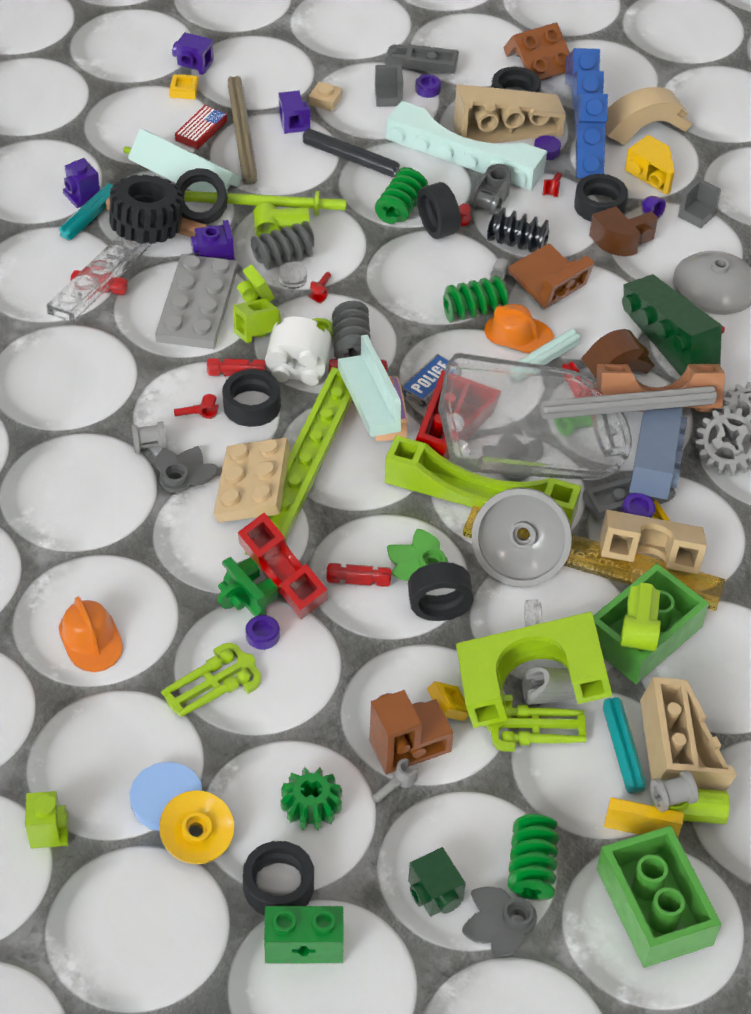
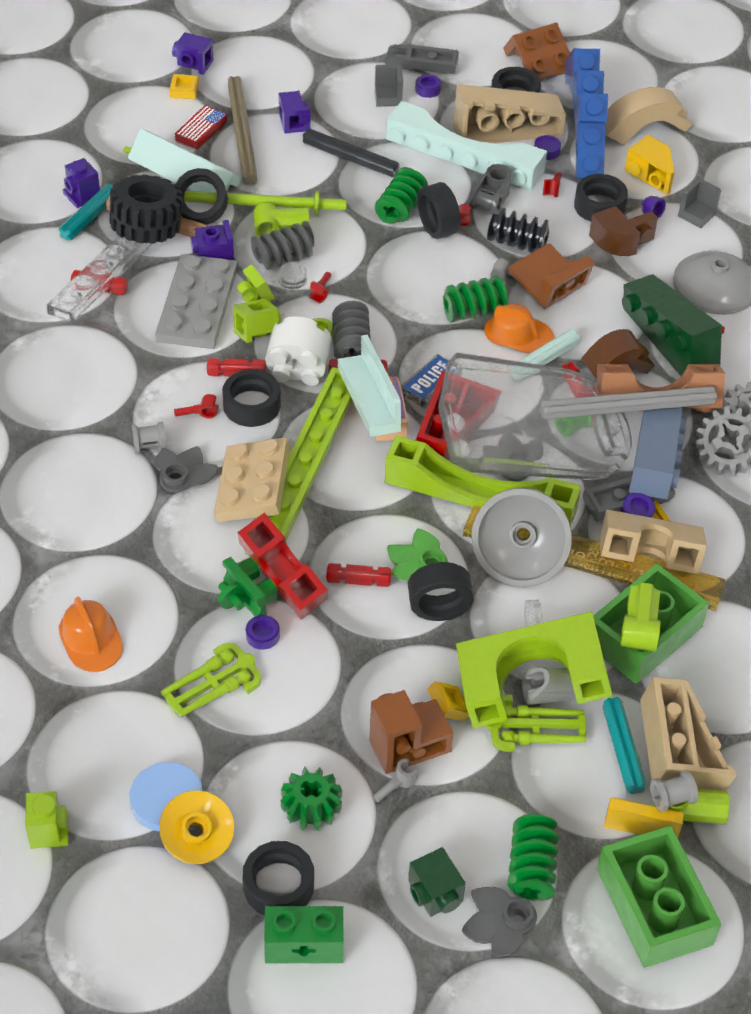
tan plate [309,82,343,111] -> none

